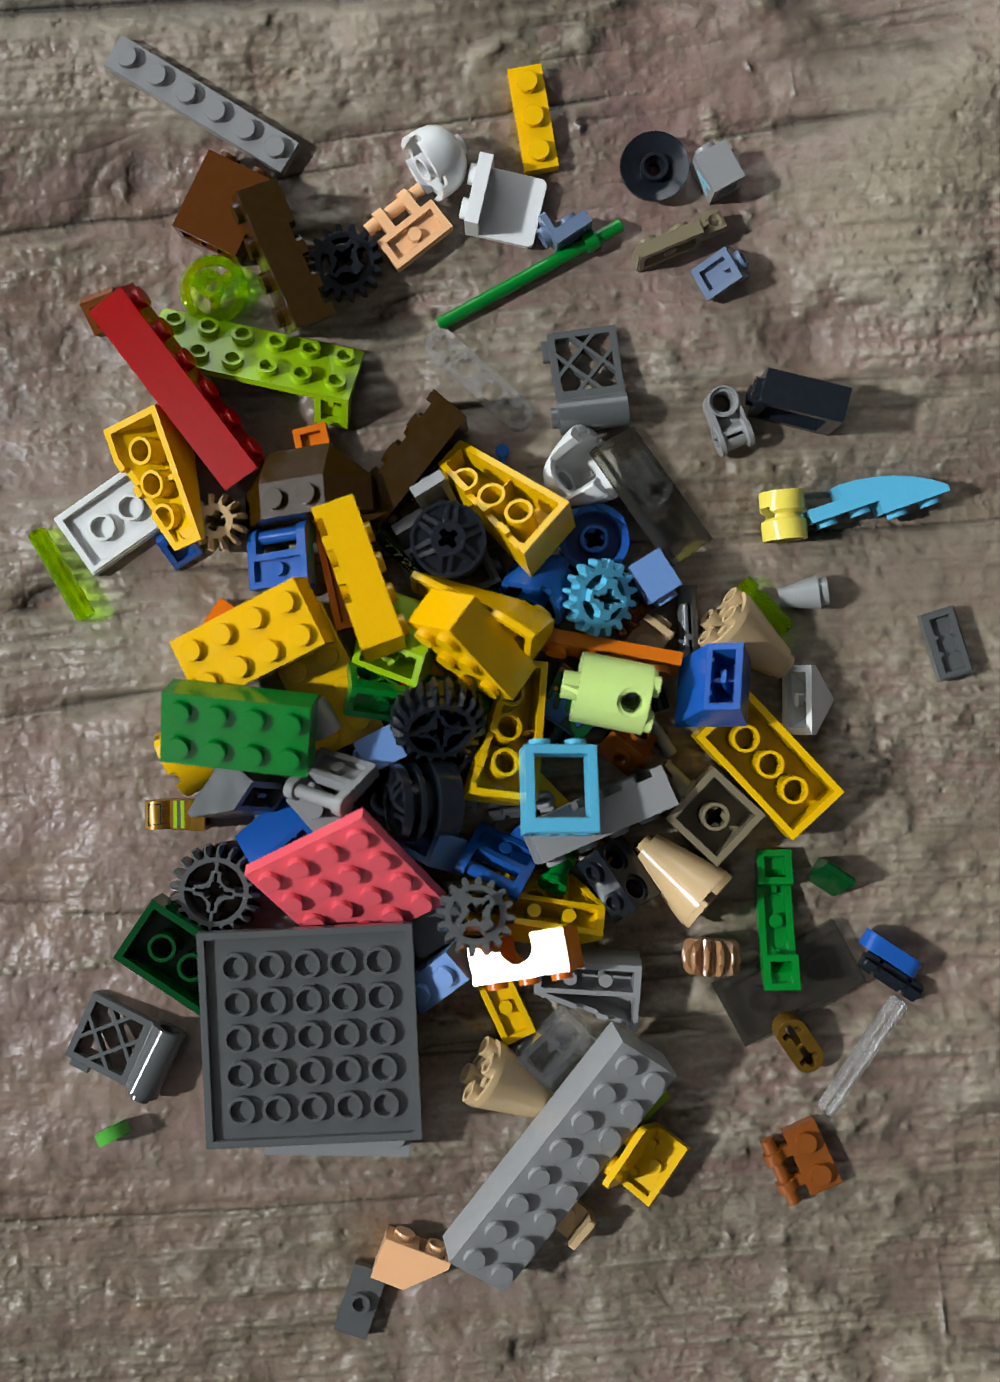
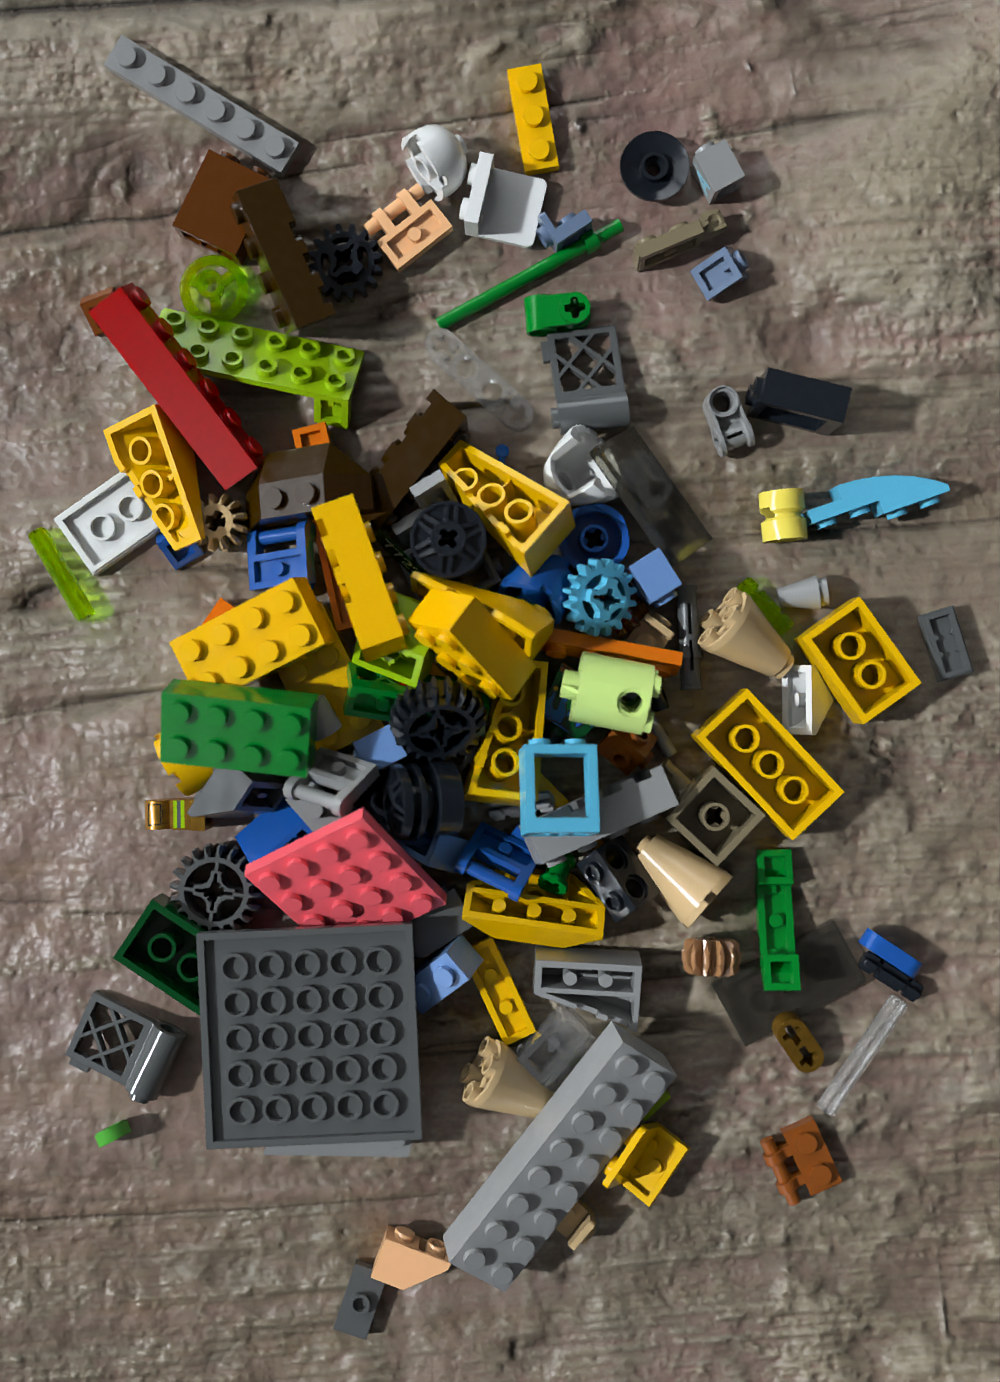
dark grey gear [436,876,515,957] -> none
arch [467,924,585,991] -> none
blue slope [675,642,751,727] -> none
dark green slope [807,858,856,896] -> none
none -> green piece [524,292,591,337]
none -> yellow brick [793,596,921,724]

